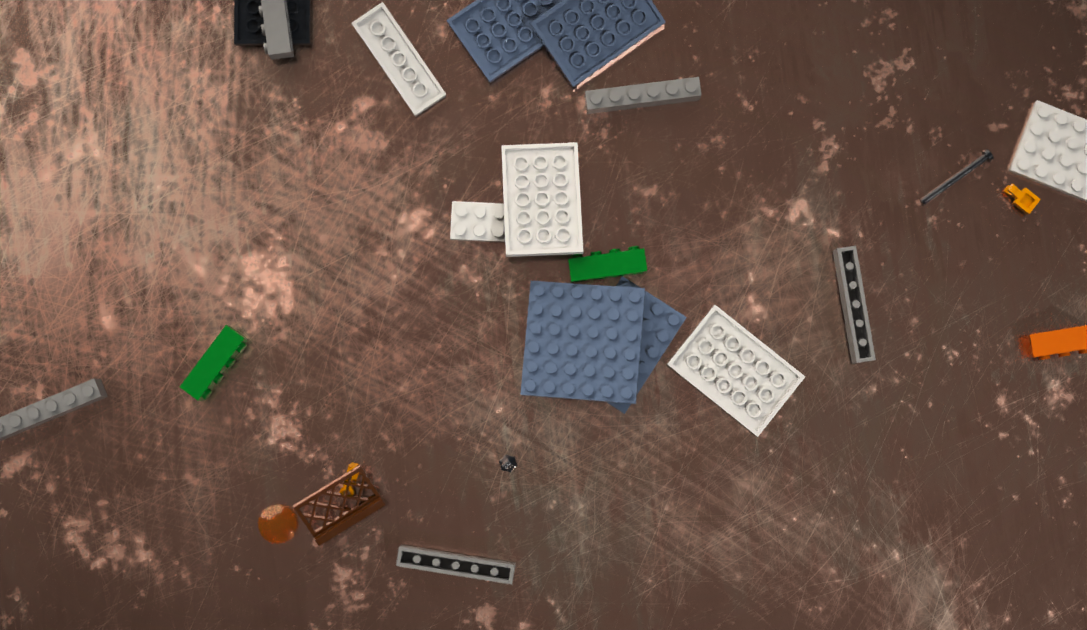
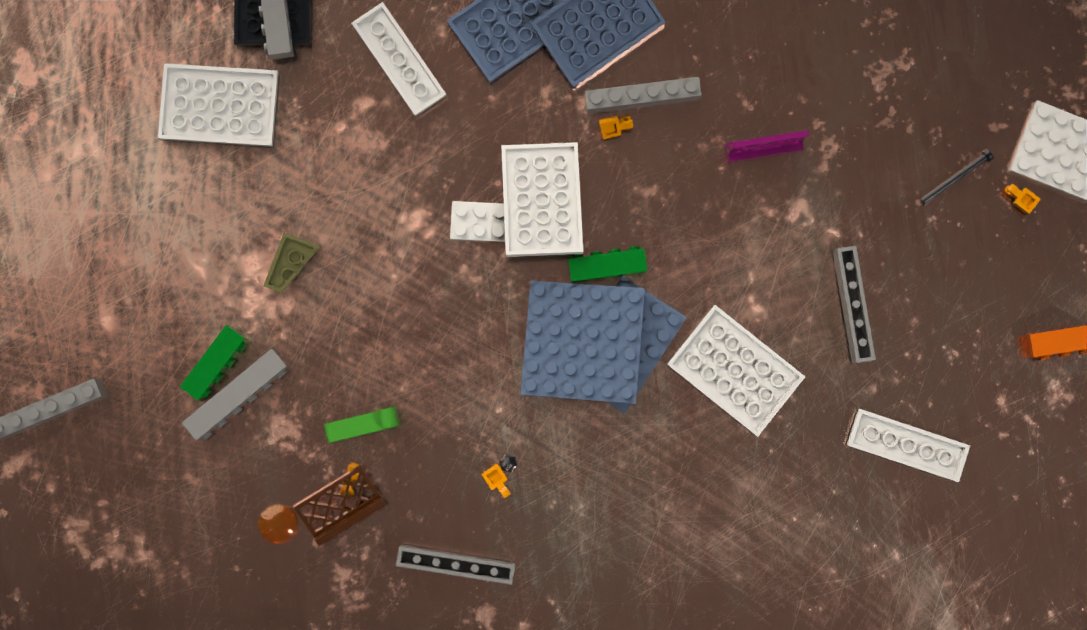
none -> white plate [158,63,279,147]
none -> light grey brick [182,348,289,441]
none -> olive wing [264,233,320,293]
none -> bright green beam [323,407,401,443]
none -> light orange plate [481,464,511,498]
none -> light orange plate [599,115,633,140]
none -> magenta fence [725,130,810,163]
none -> white plate [847,409,970,482]

